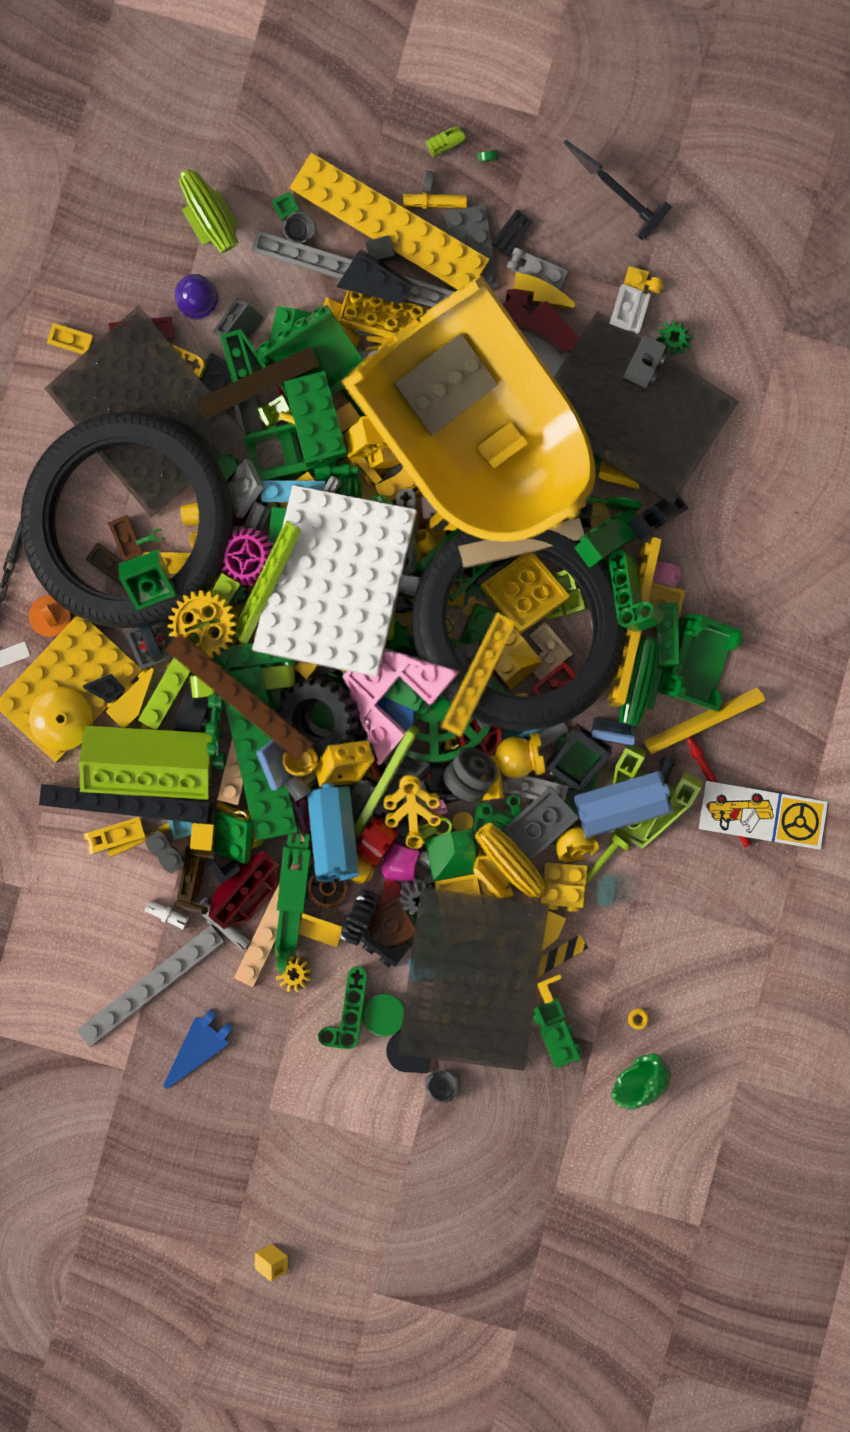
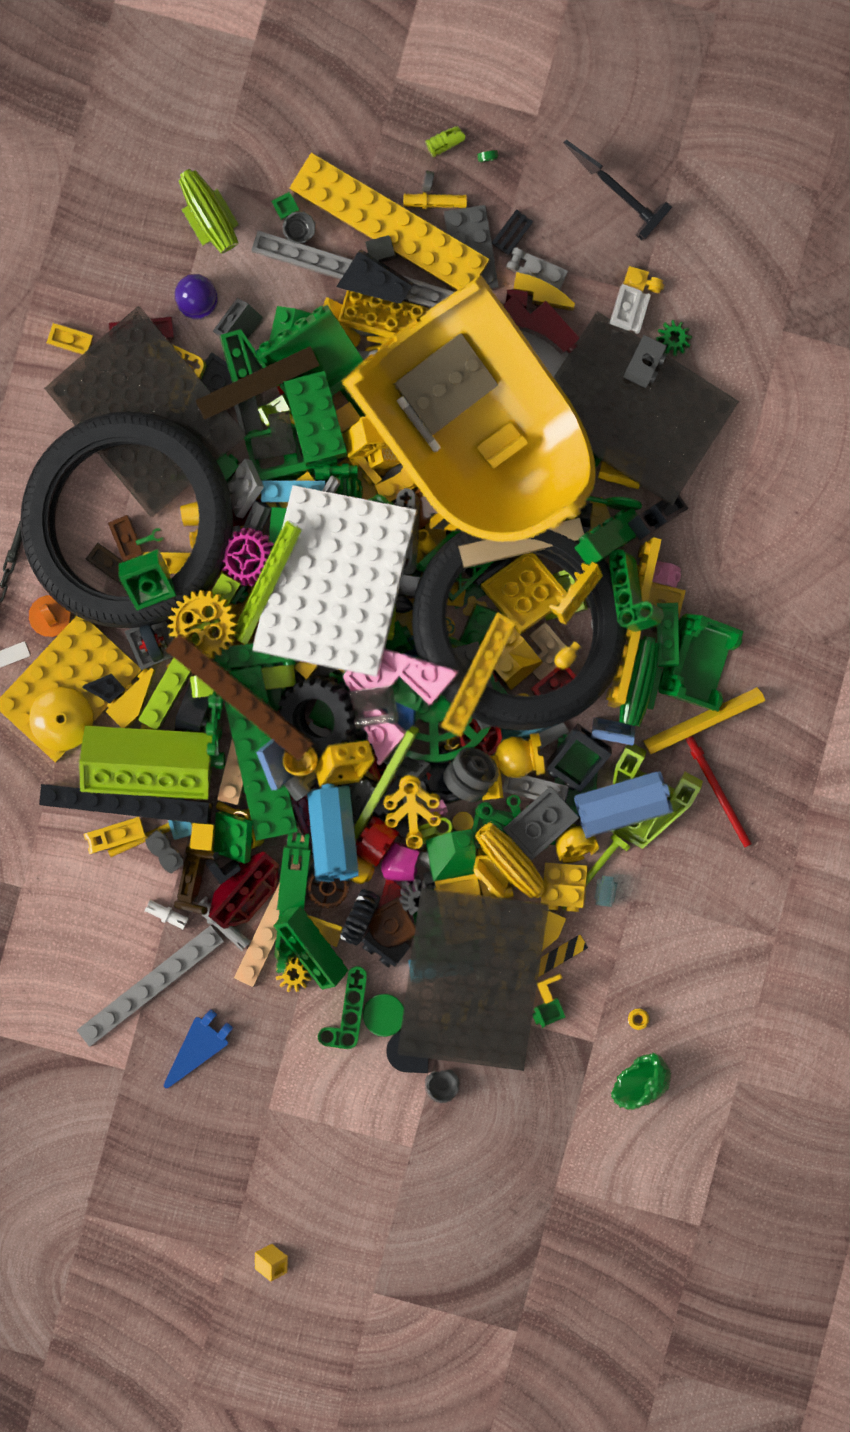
green bracket [539,1019,582,1068] -> none
black pin [658,755,676,783] -> none
sticker [699,781,828,850] -> none
none -> clear smoke plate [251,411,296,460]
none -> green brick [273,906,349,990]
none -> clear smoke plate [350,685,399,729]
none -> light grey bar [396,396,441,452]
none -> yellow plate [550,562,603,625]
none -> yellow cylinder [555,642,581,669]

